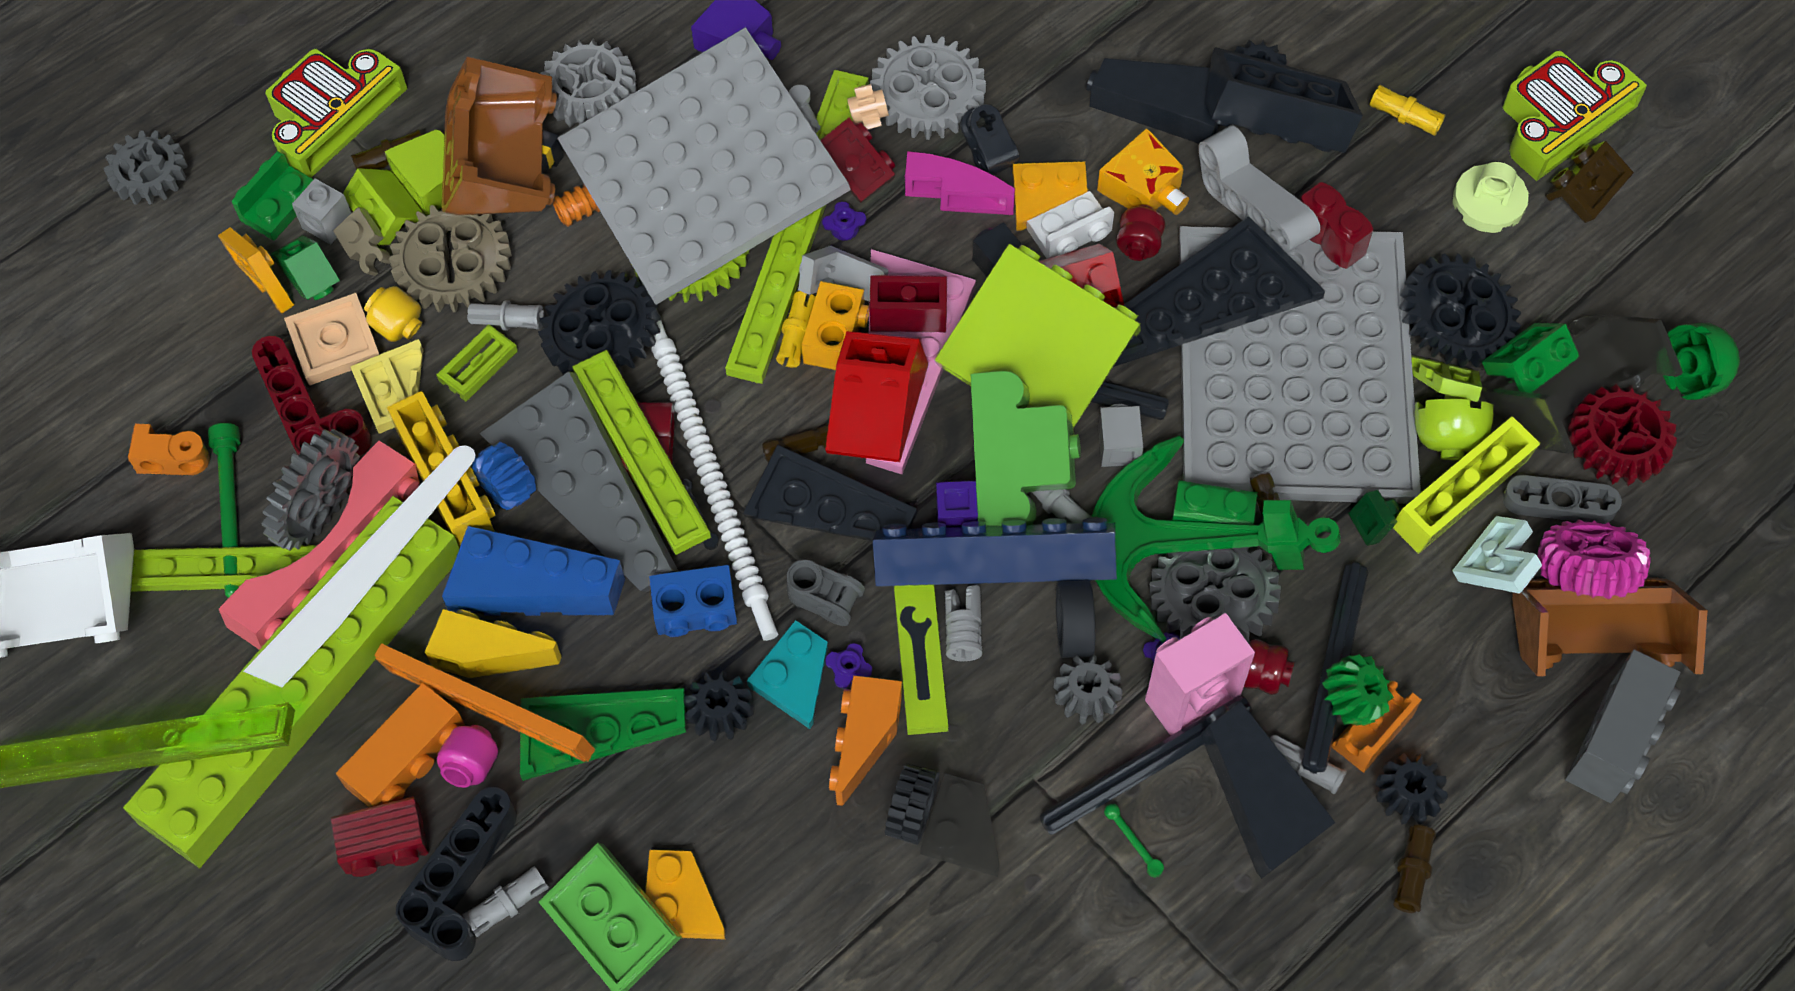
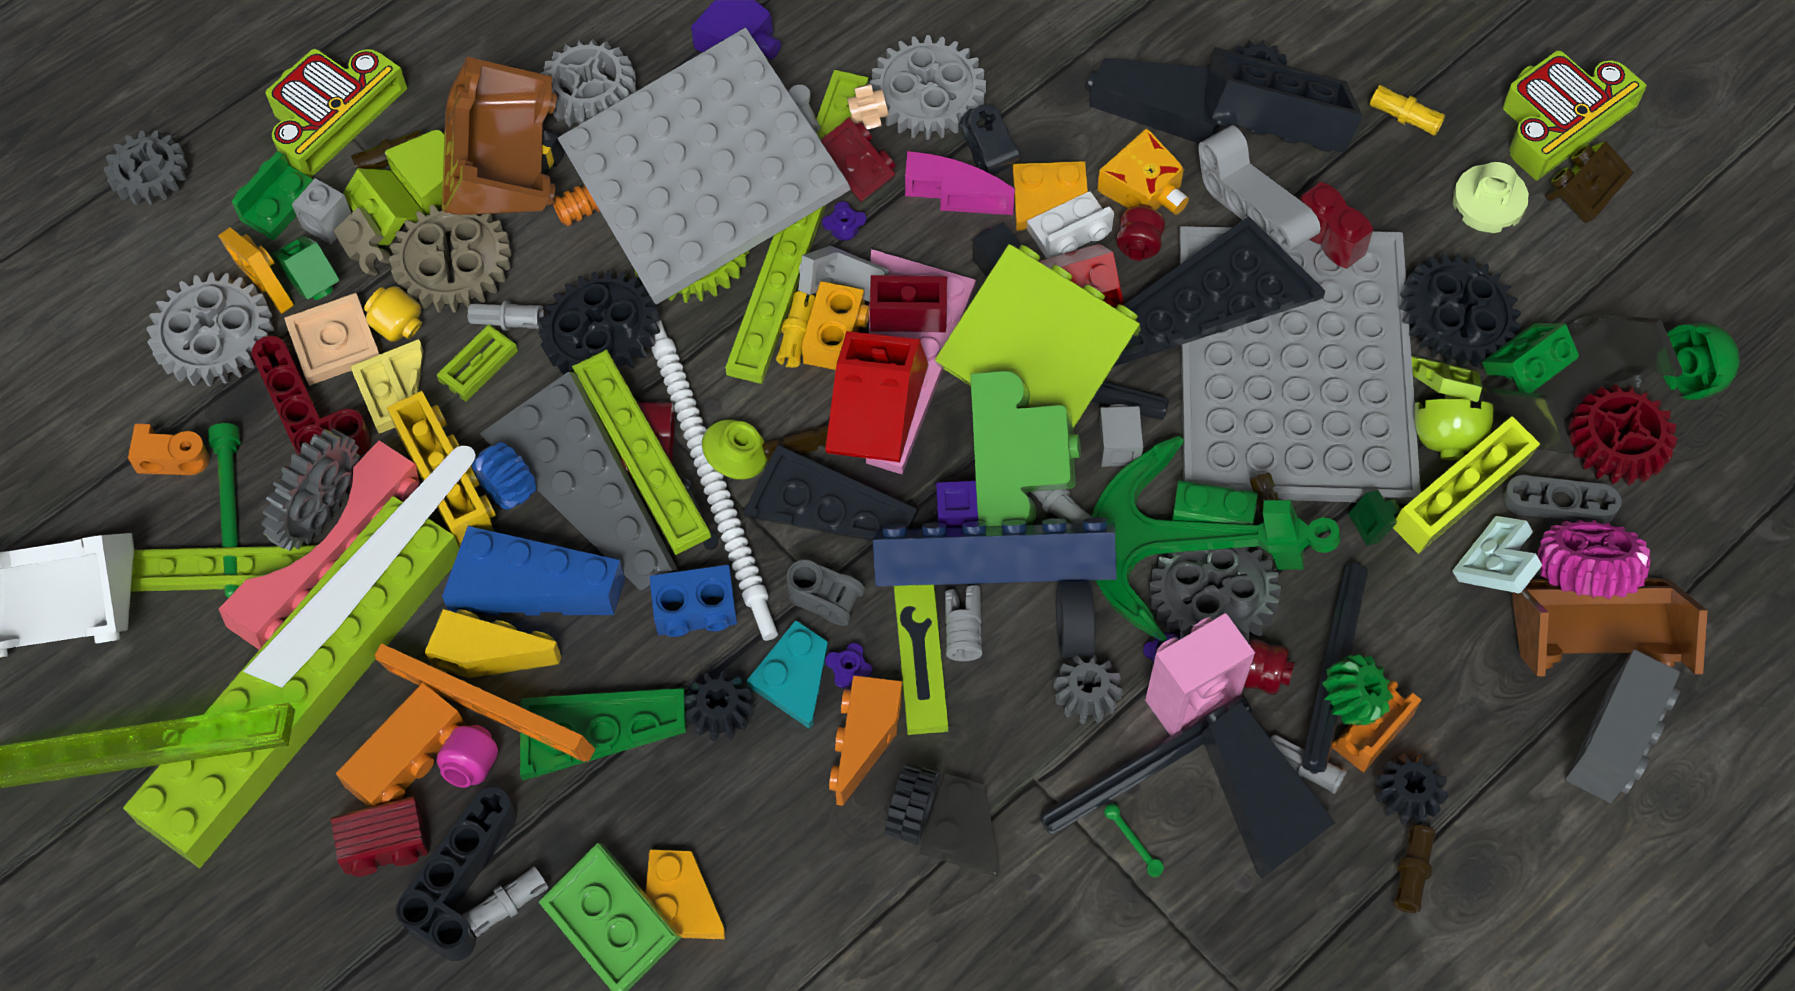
none -> light grey gear [147,272,274,386]
none -> lime piece [702,420,767,480]

